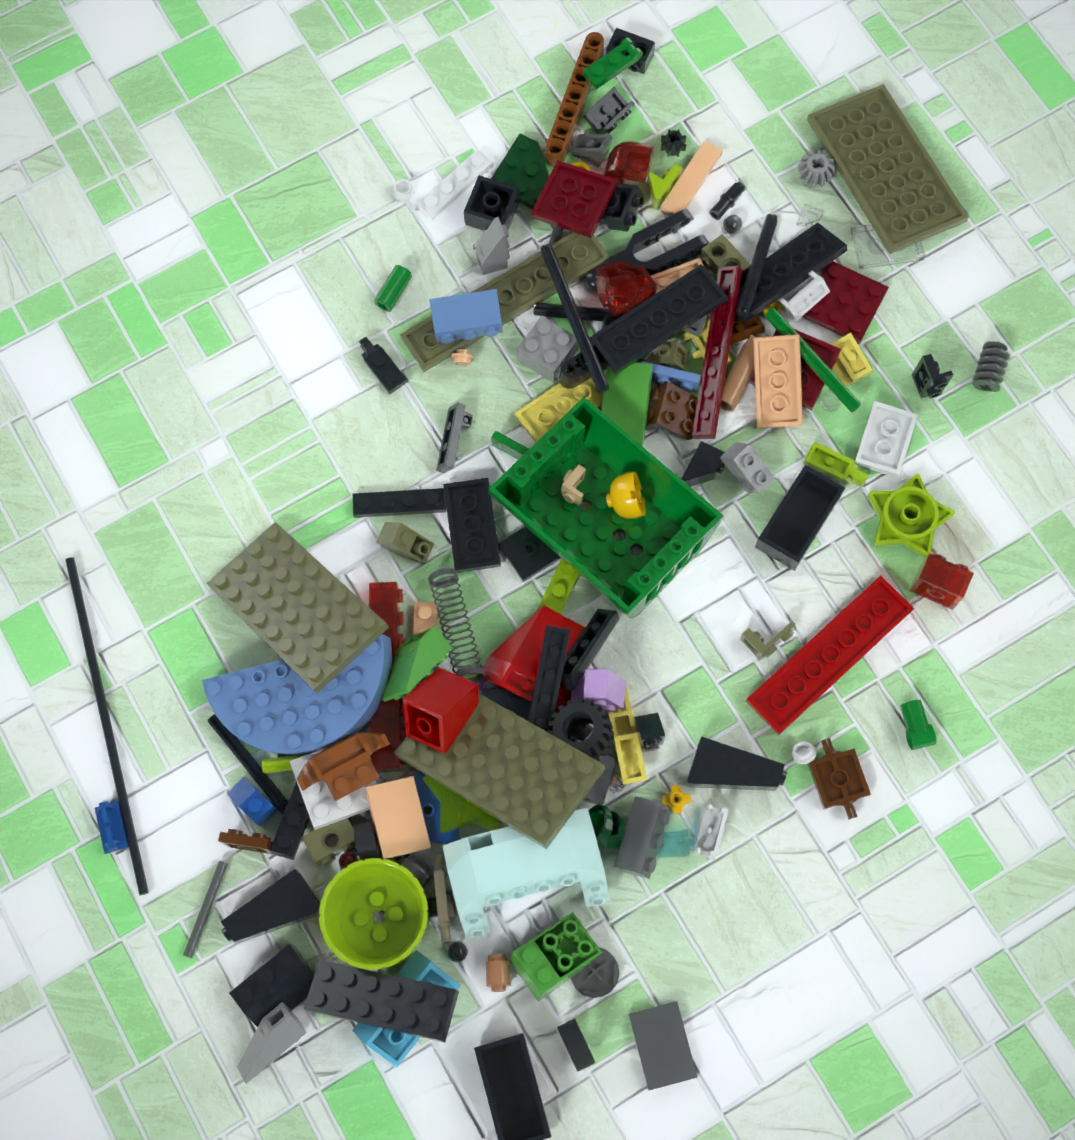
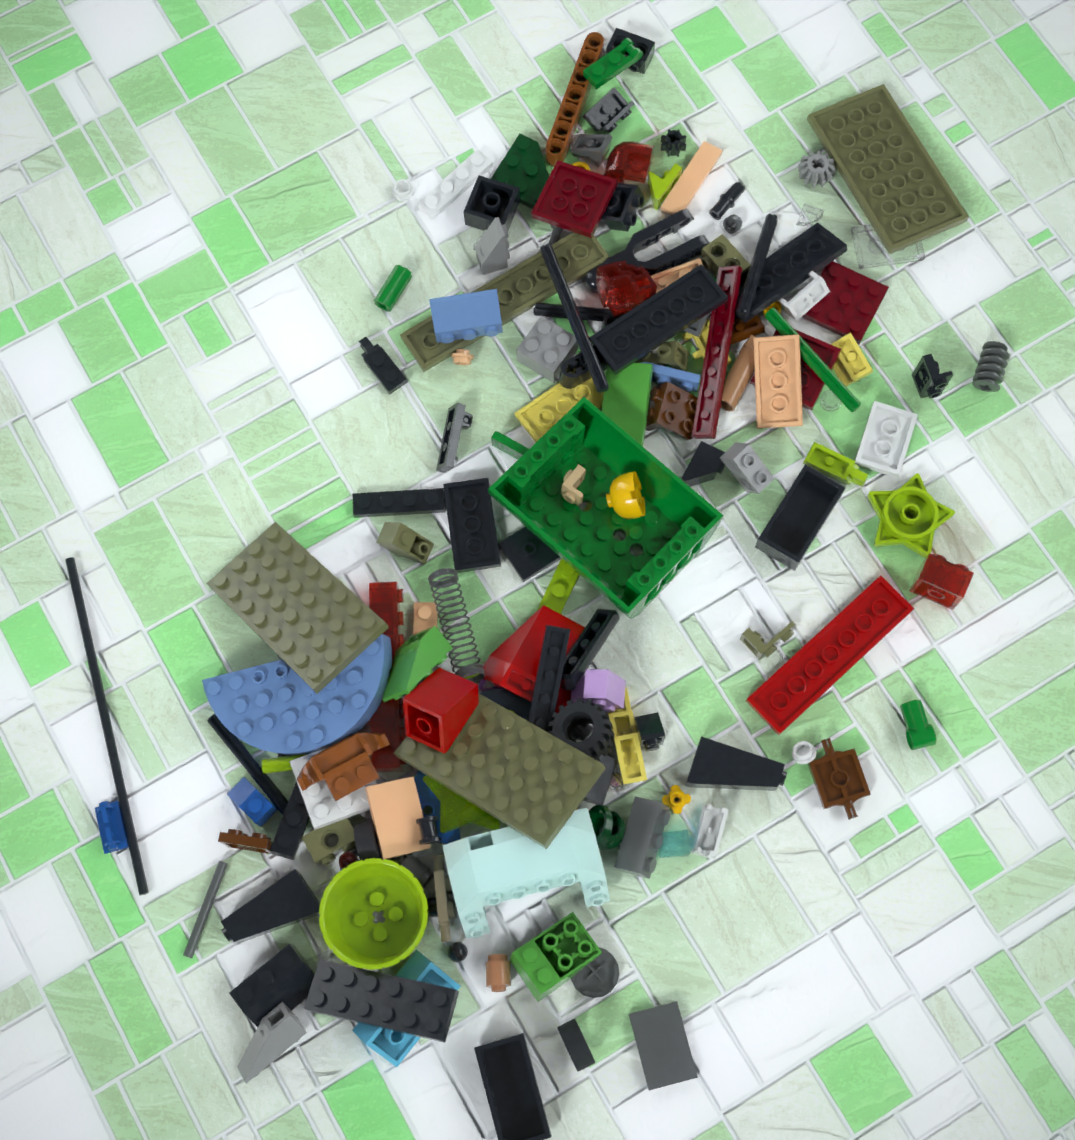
none -> black bush [416,816,442,845]

